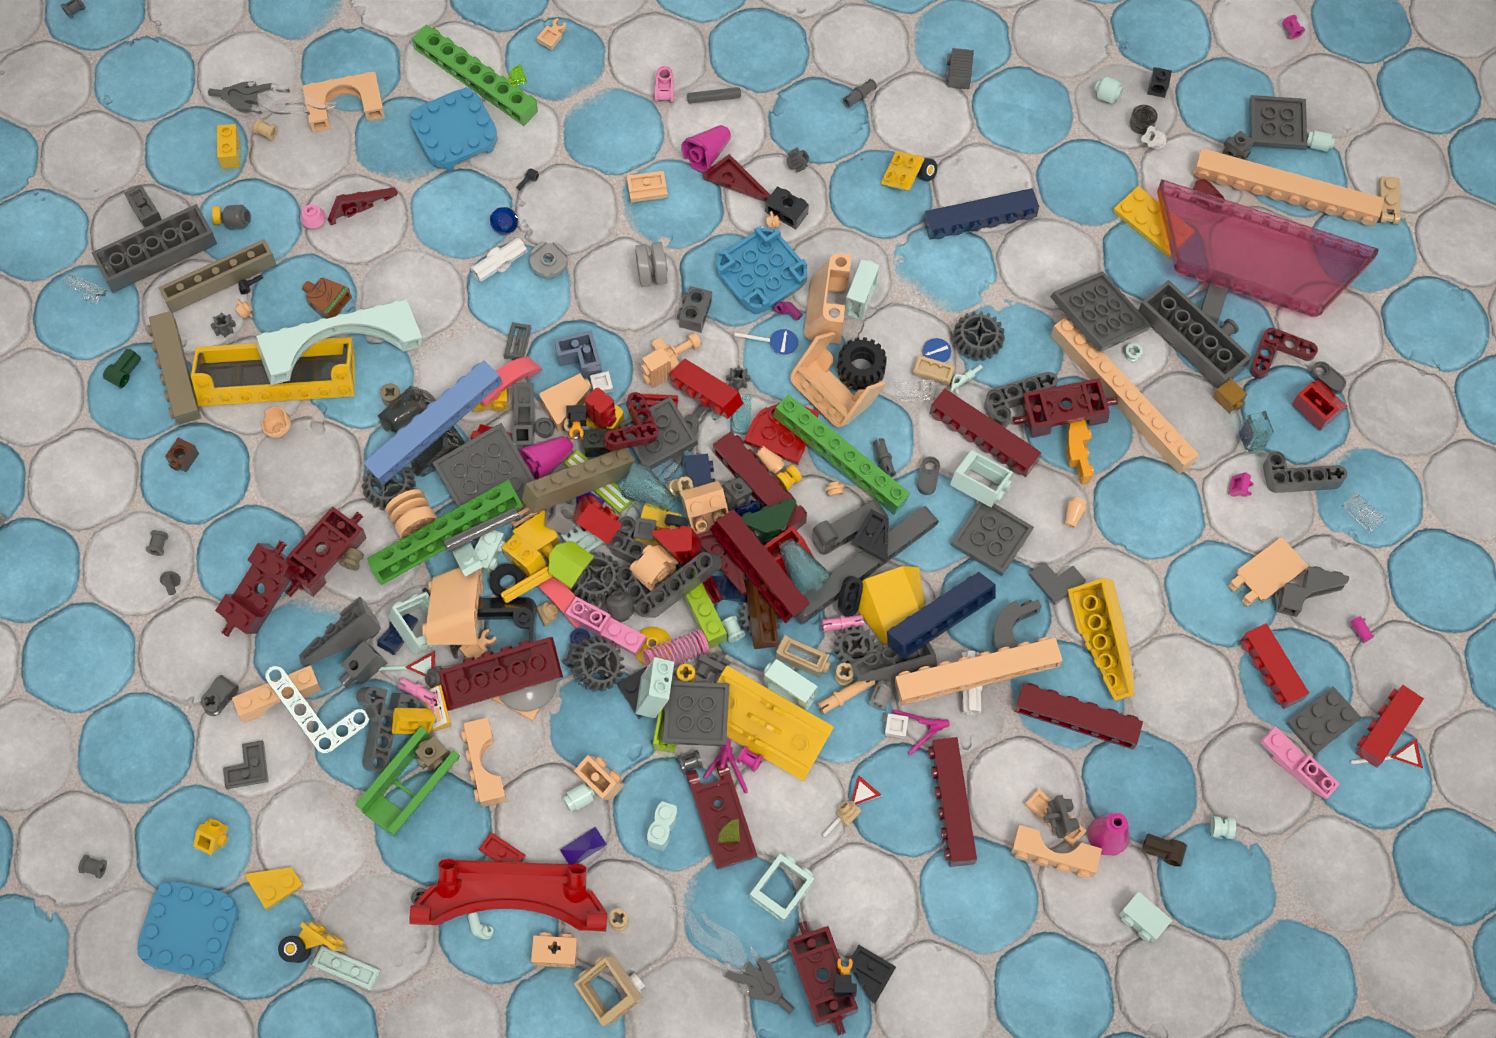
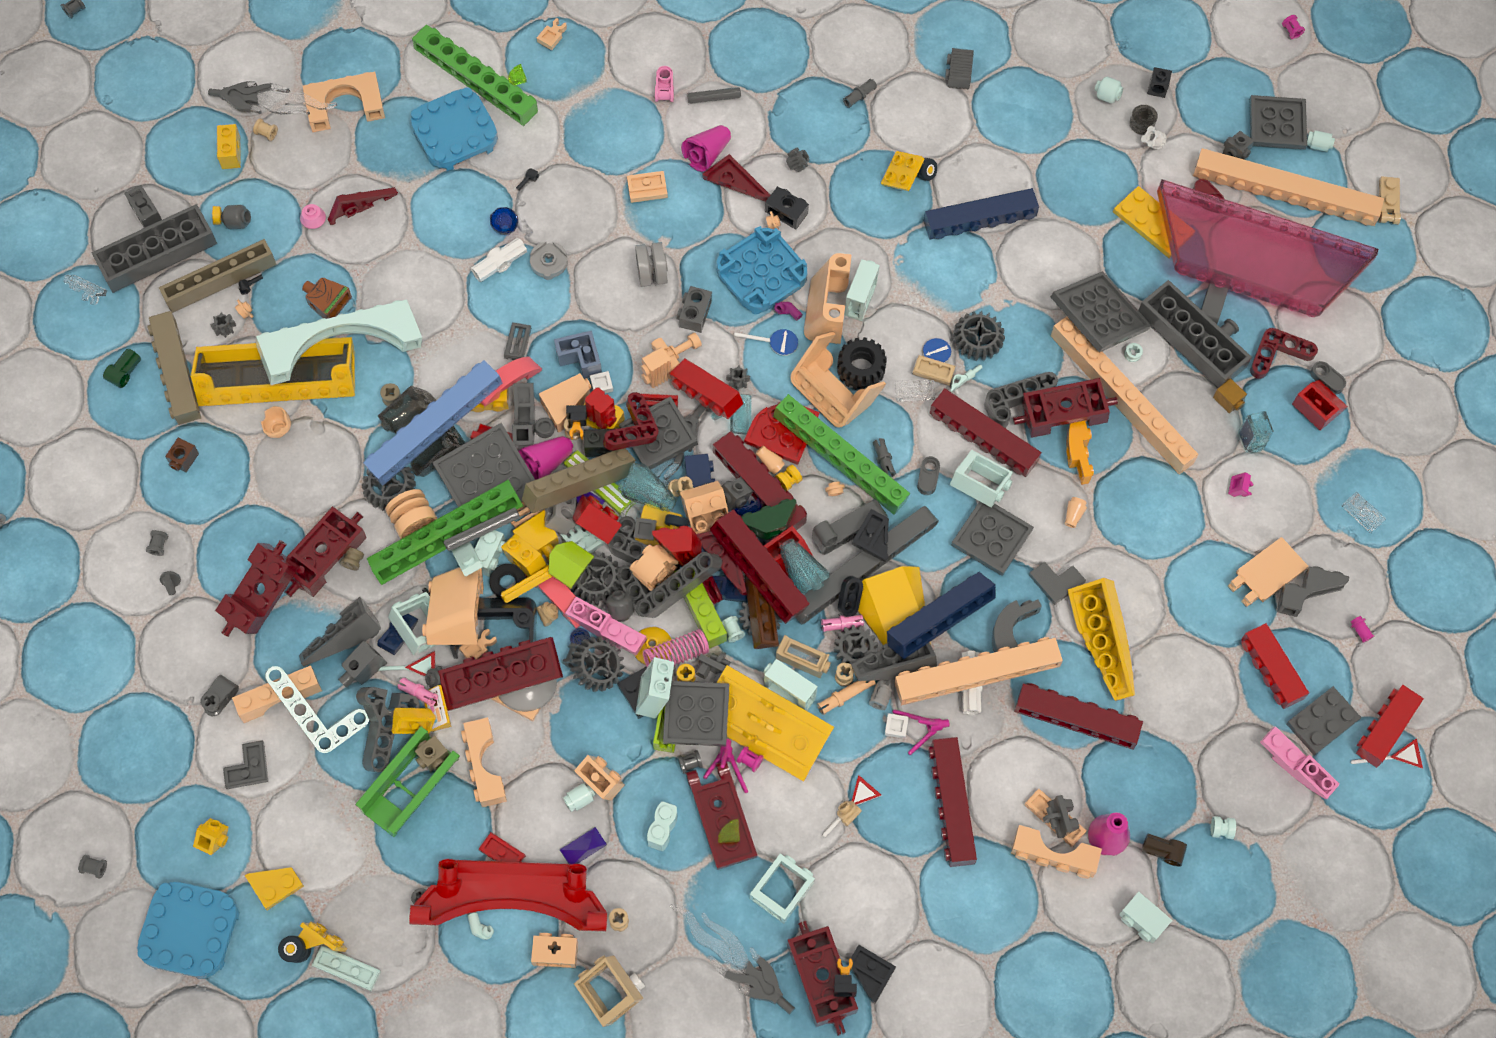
dark grey beam [1263,451,1347,493] -> none

